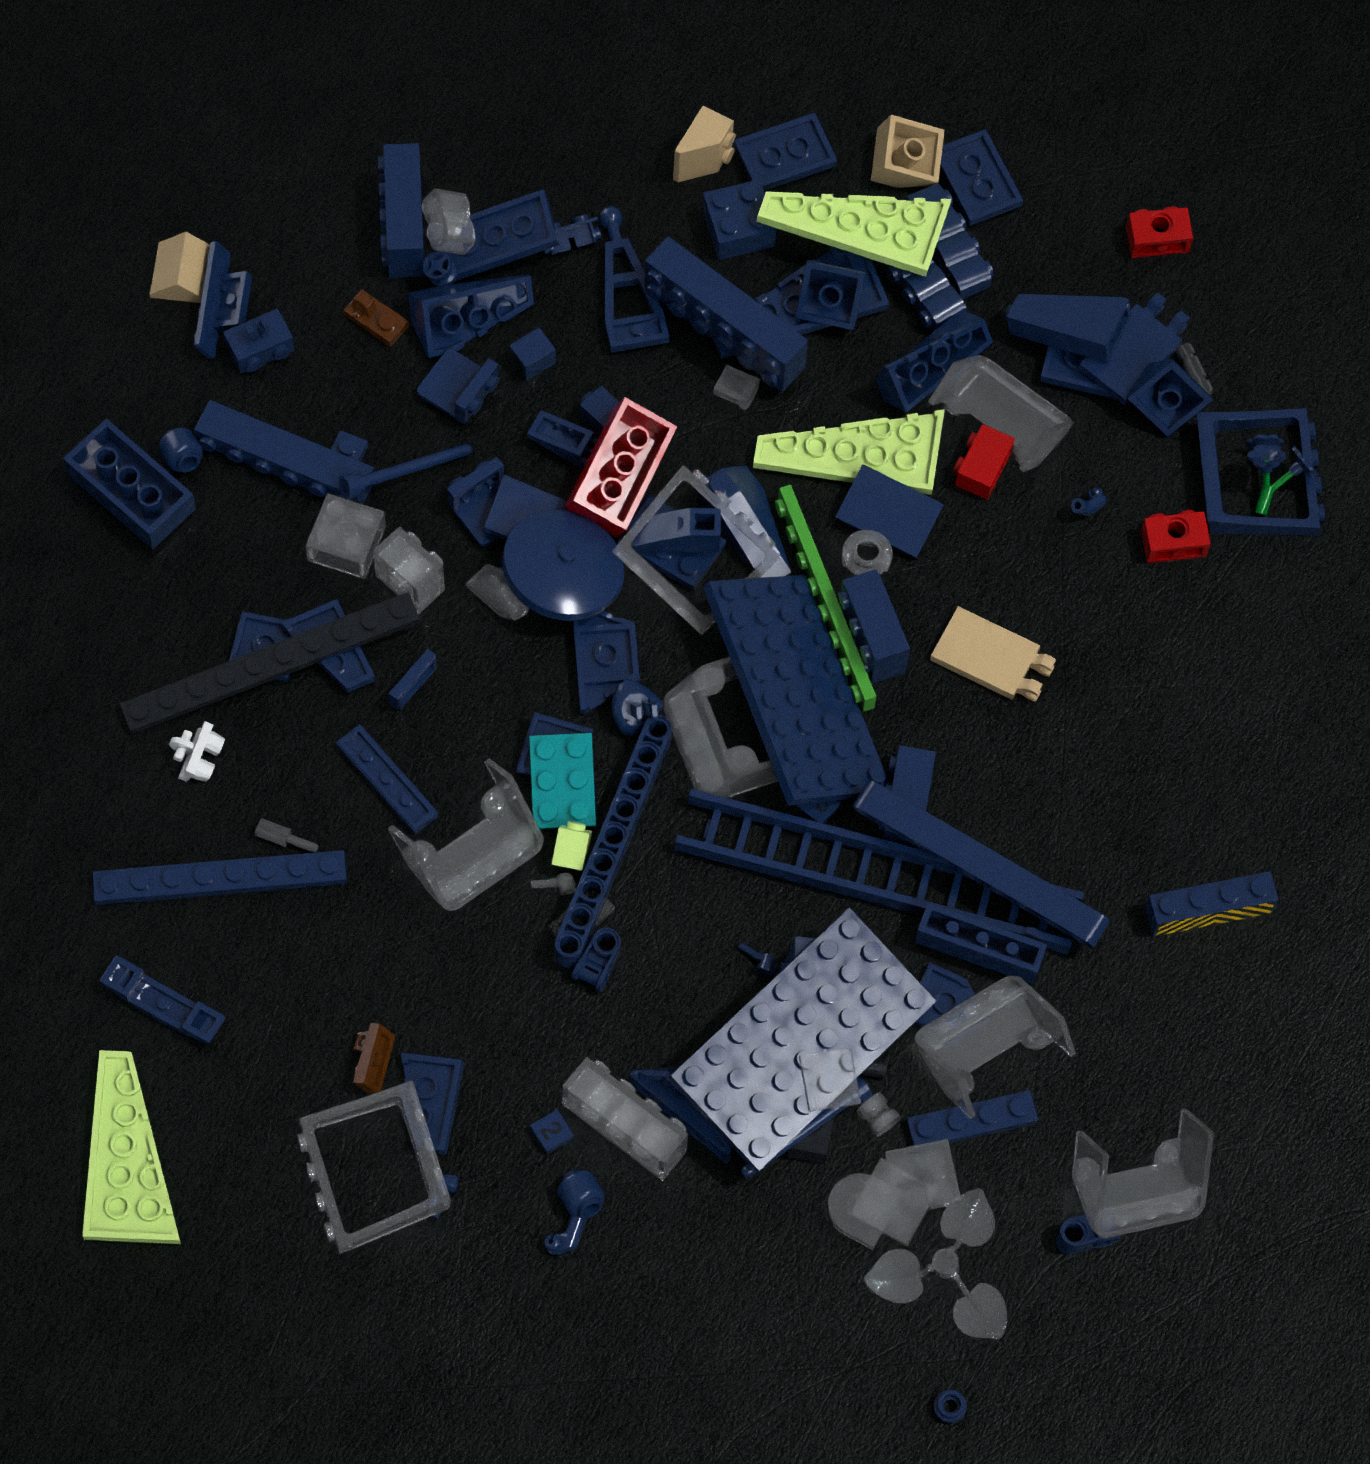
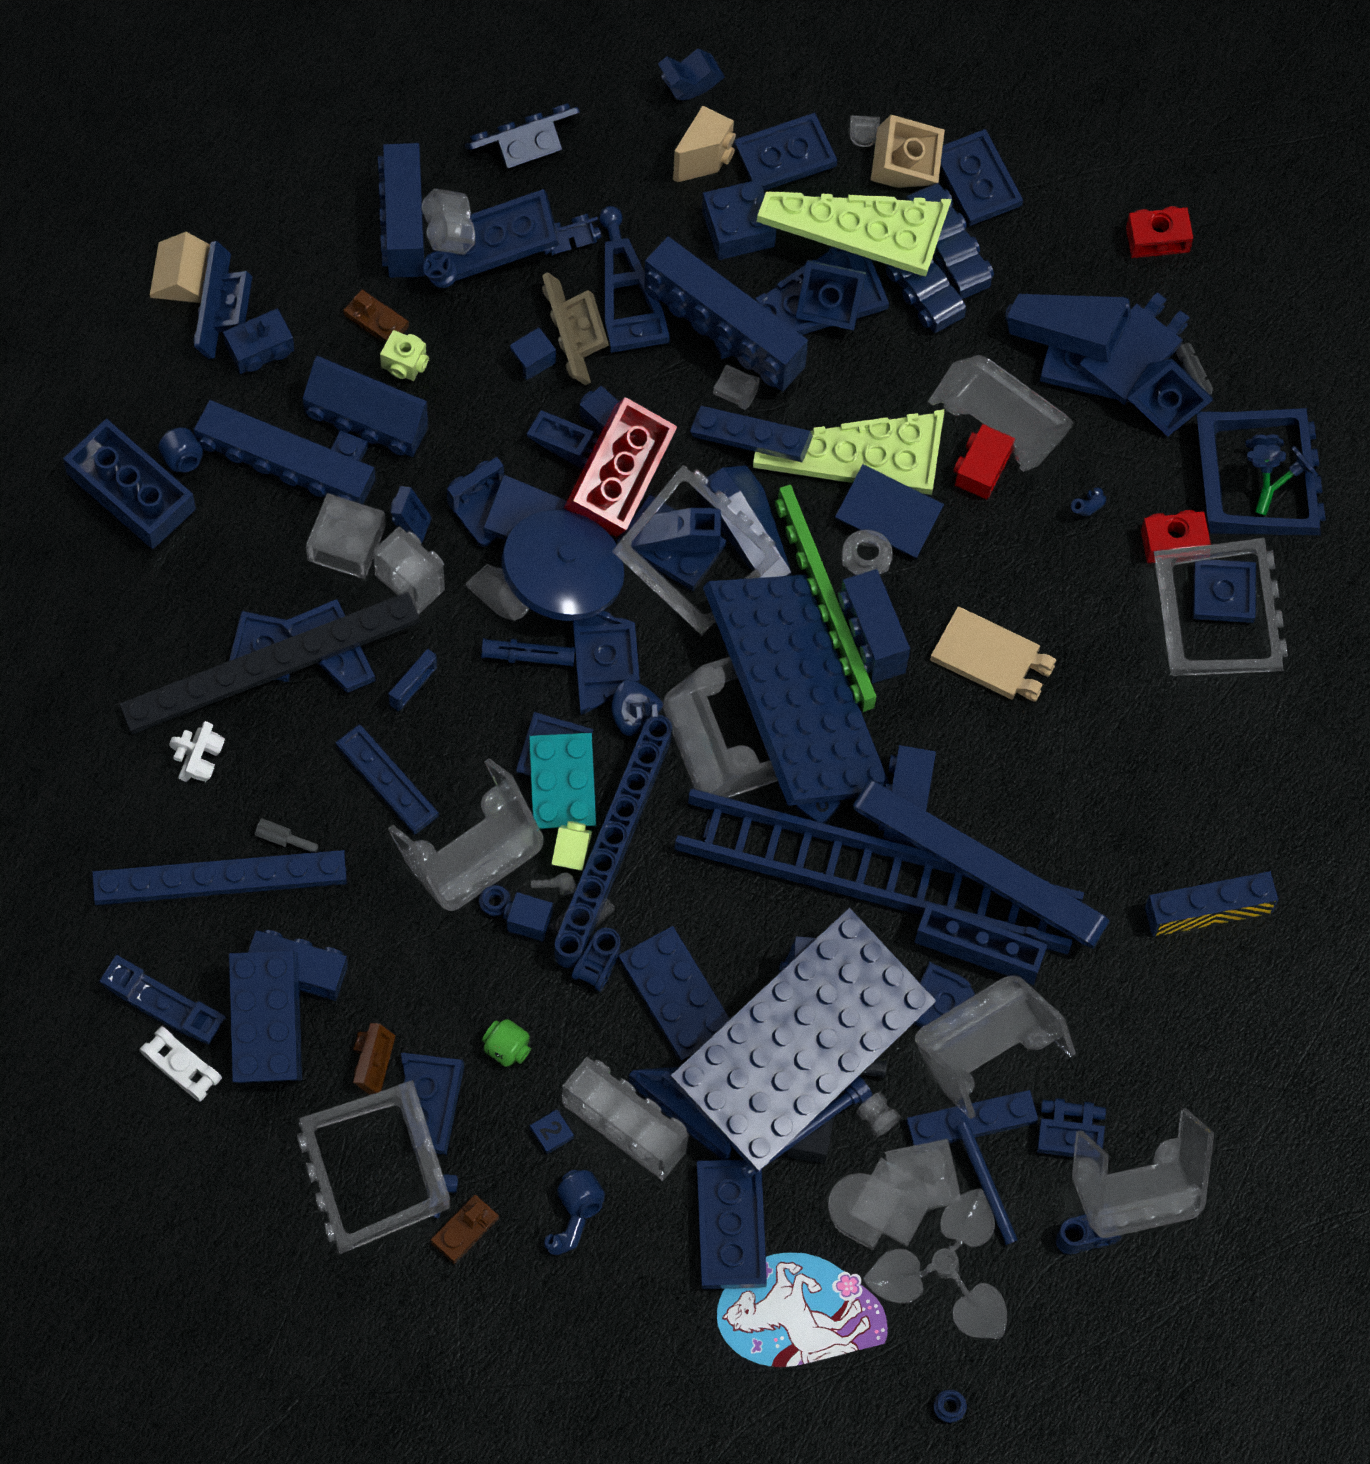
yellowish green wing [83,1050,181,1244] -> none
dark blue piece [339,444,472,499] -> none
dark blue wedge [408,274,534,358] -> none
dark blue bracket [417,349,500,425] -> none
dark blue hand [738,942,777,977] -> none
clear piece [799,1048,861,1112] -> none
dark blue wedge [875,309,993,413] -> none
none -> white plate [139,1026,222,1102]
none -> dark blue brick [229,951,302,1083]
none -> dark blue brick [248,930,348,1001]
none -> dark blue slope [303,356,428,457]
none -> yellowish green brick [380,330,429,381]
none -> dark blue hinge [390,486,432,544]
none -> reddish brown hinge [431,1195,499,1265]
none -> bracket [465,103,580,168]
none -> dark blue plate [479,885,511,916]
none -> dark blue pin [481,638,575,667]
none -> bright green head [482,1019,531,1067]
none -> dark blue brick [503,892,553,942]
none -> dark tan bracket [542,272,609,385]
none -> dark blue plate [618,926,730,1064]
none -> dark blue brick [658,48,725,100]
none -> dark blue plate [690,406,813,463]
none -> dark blue plate [697,1160,767,1289]
none -> sticker [717,1253,888,1367]
none -> clear tile [850,116,880,147]
none -> dark blue bar [956,1121,1018,1245]
none -> dark blue plate [1037,1098,1106,1160]
none -> clear windscreen [1154,538,1288,676]
none -> dark blue plate [1193,559,1256,623]

